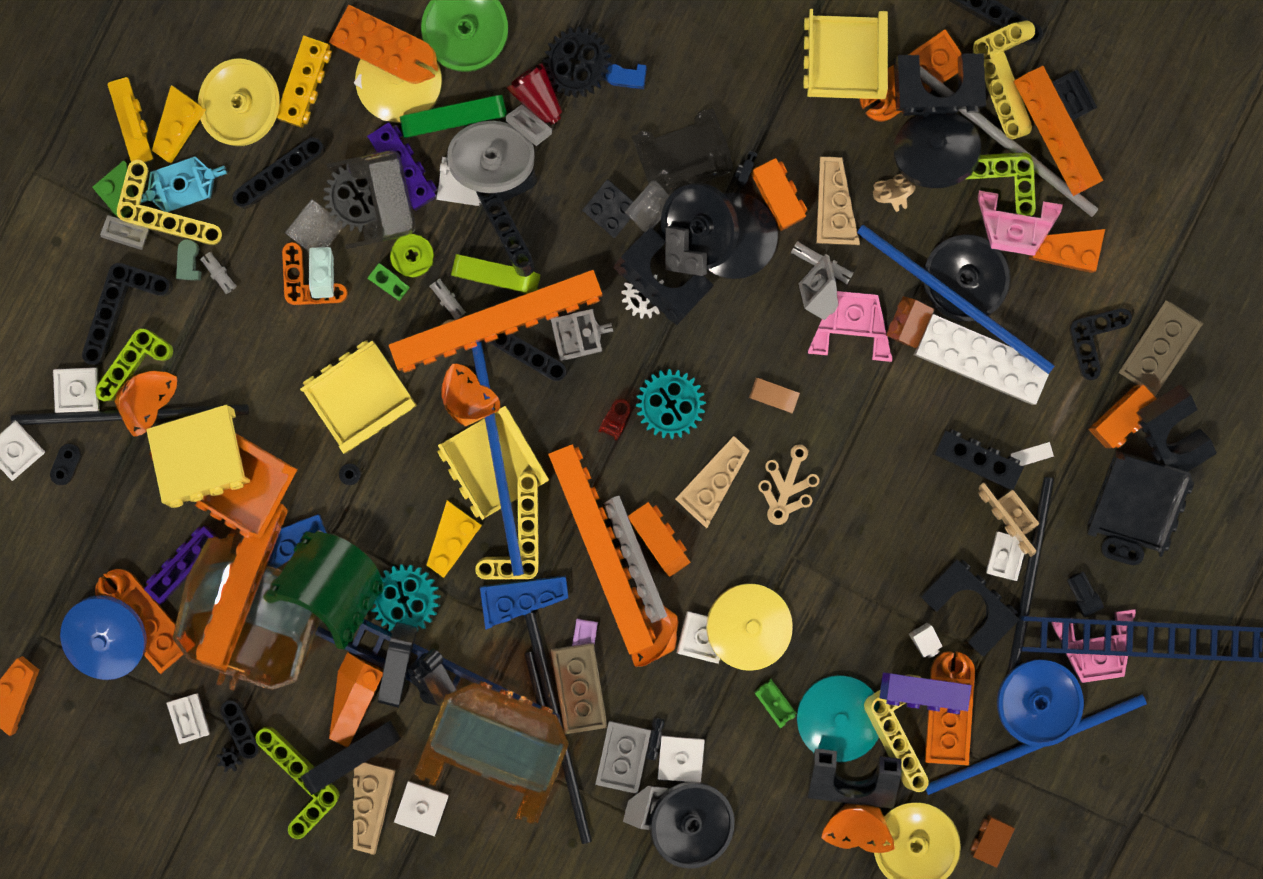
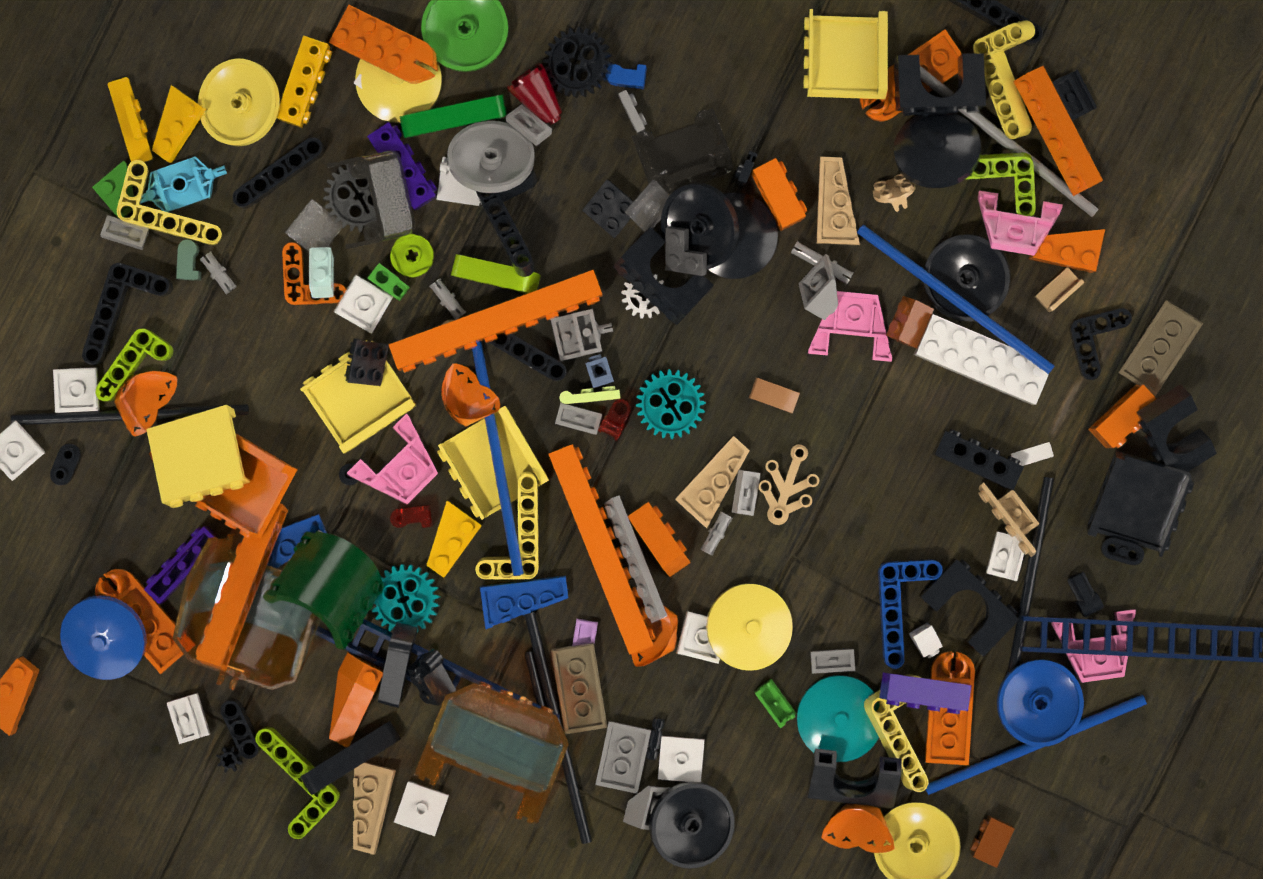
none -> white plate [334,275,393,334]
none -> black hinge [344,338,389,386]
none -> bright pink wing [347,414,438,504]
none -> clear red leg [390,505,433,528]
none -> light grey plate [555,403,602,435]
none -> yellowish green plate [559,386,620,404]
none -> sand blue brick [585,354,614,388]
none -> light grey plate [619,90,647,135]
none -> light grey pin [701,512,733,556]
none -> light grey plate [732,470,760,516]
none -> light grey plate [810,649,855,674]
none -> blue beam [878,559,943,669]
none -> tan panel [1035,267,1084,312]

